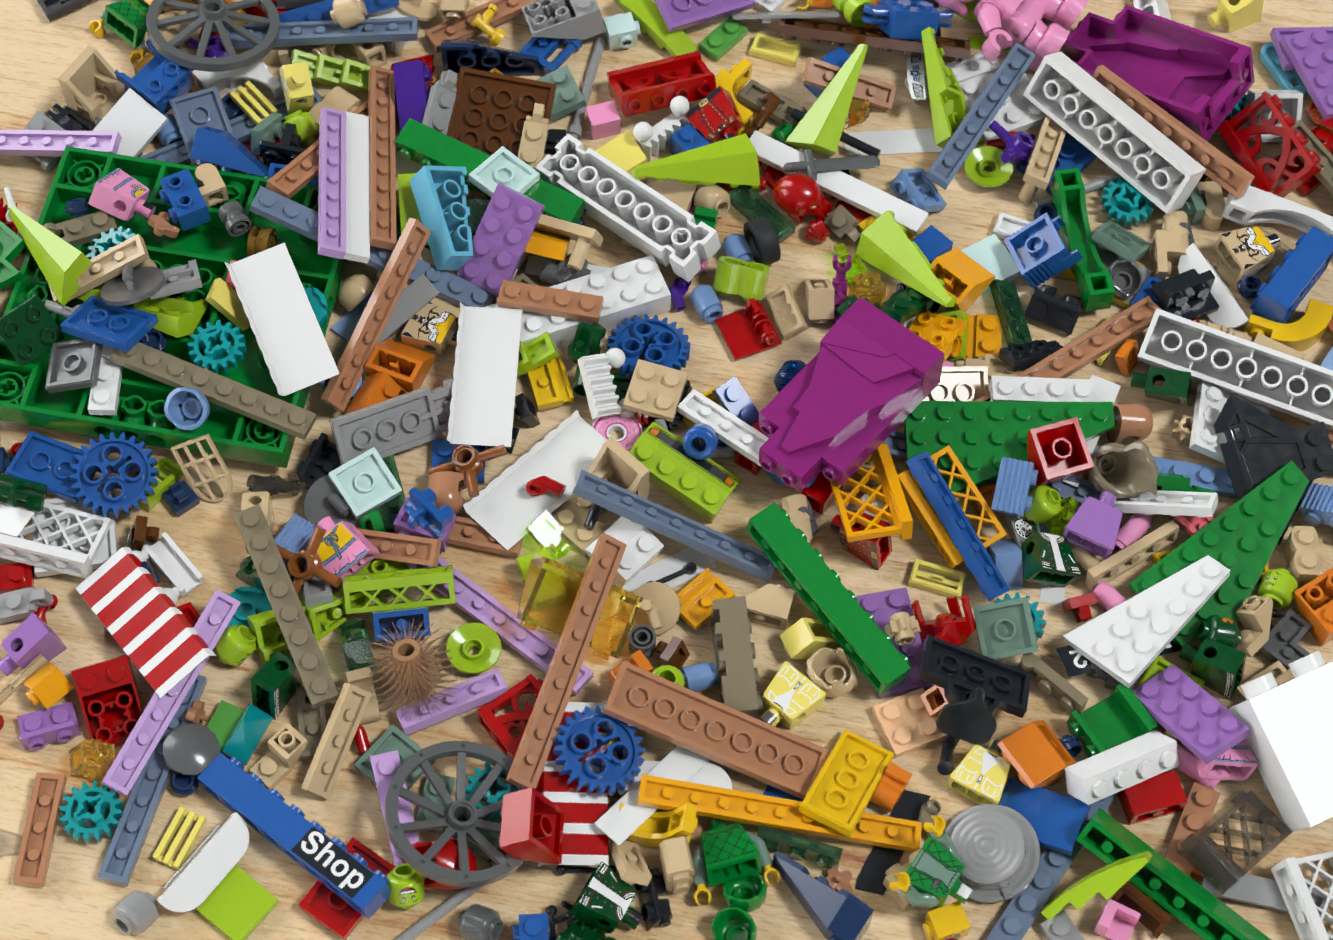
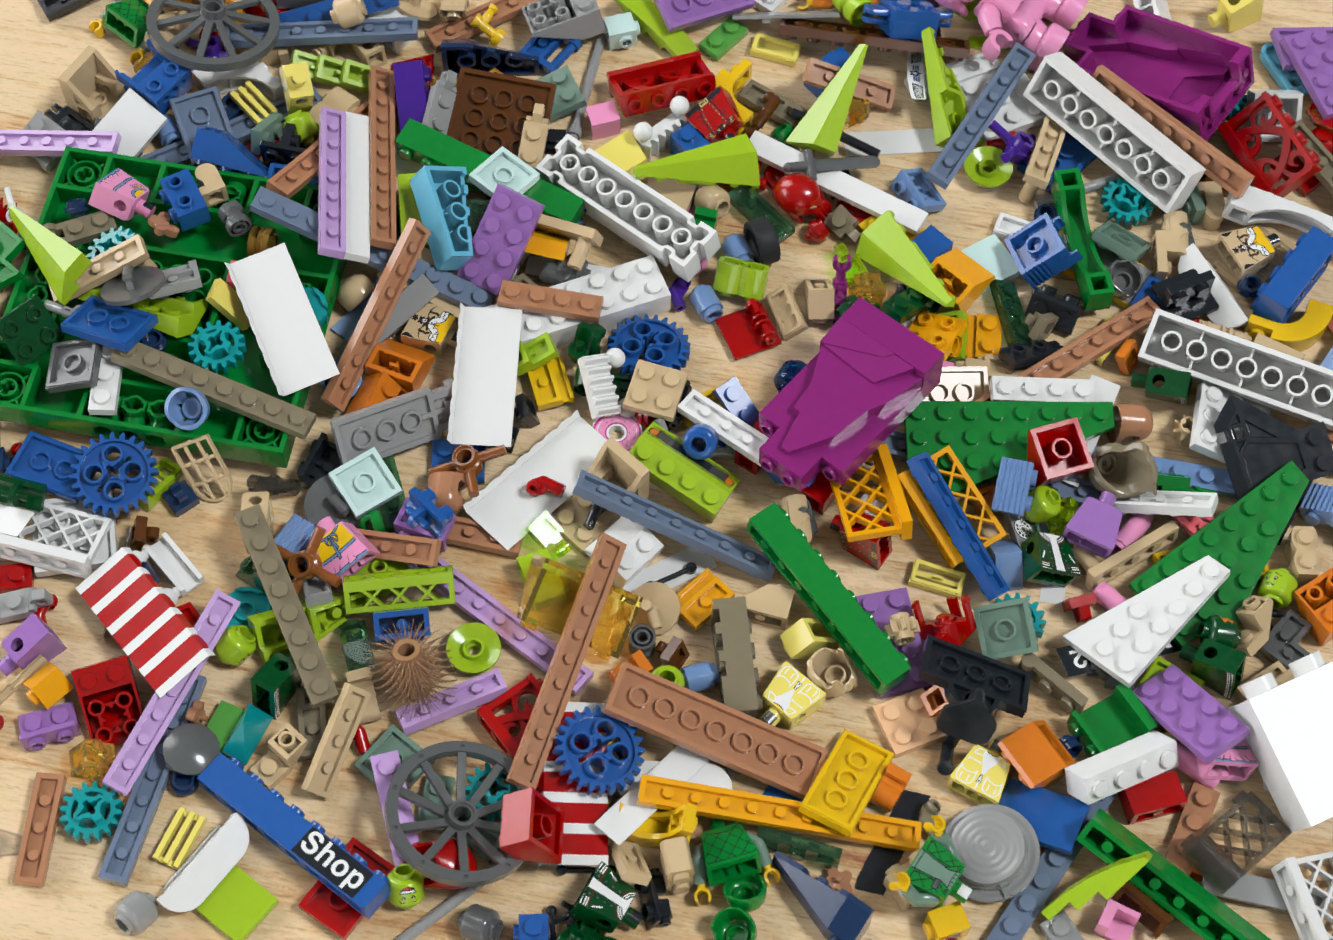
none -> dark tan tile [1024,312,1059,340]

